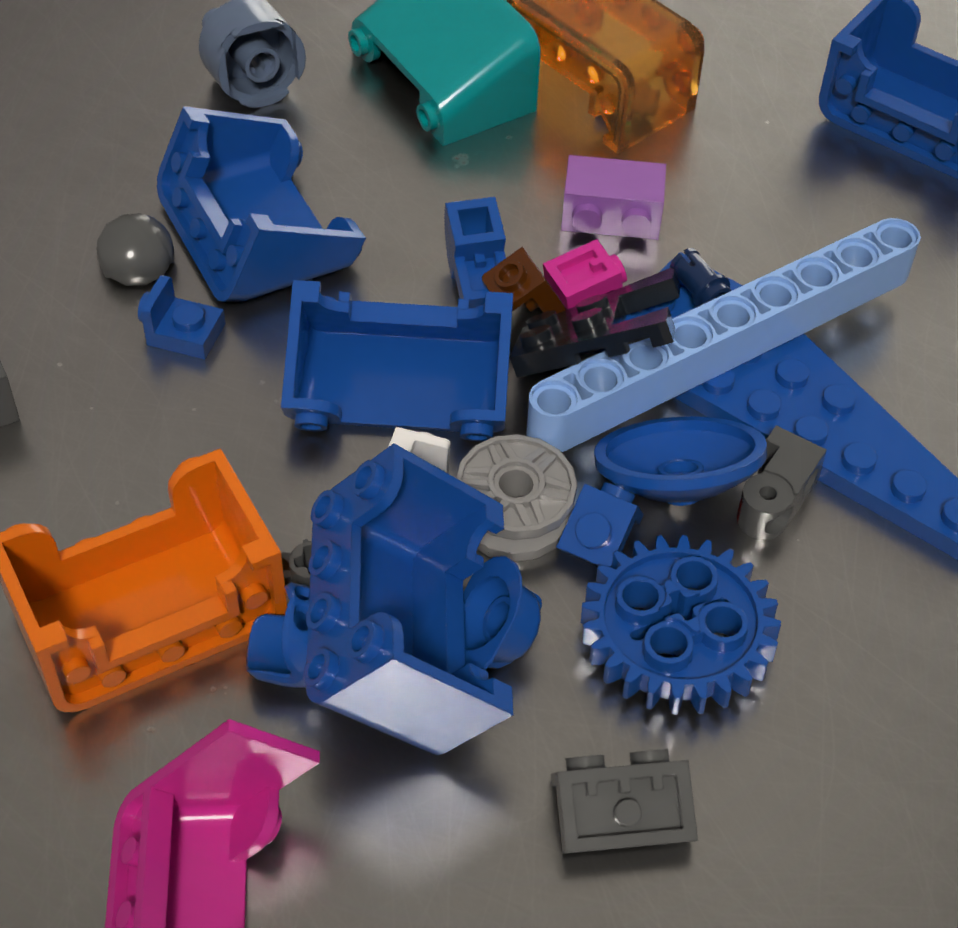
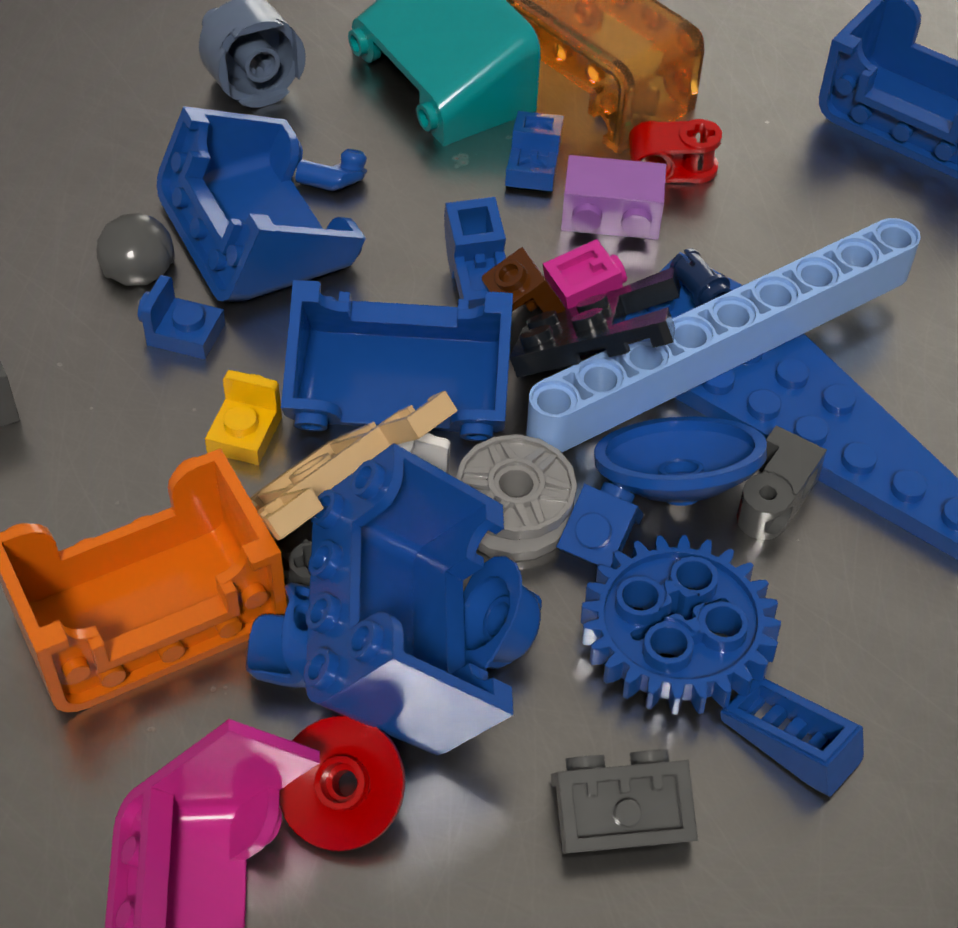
none -> yellow bracket [205,370,282,466]
none -> tan wing [249,390,458,540]
none -> red dish [279,716,405,851]
none -> blue arm [295,149,367,191]
none -> blue slope [505,111,564,191]
none -> red piece [628,119,723,184]
none -> blue slope [720,678,864,797]

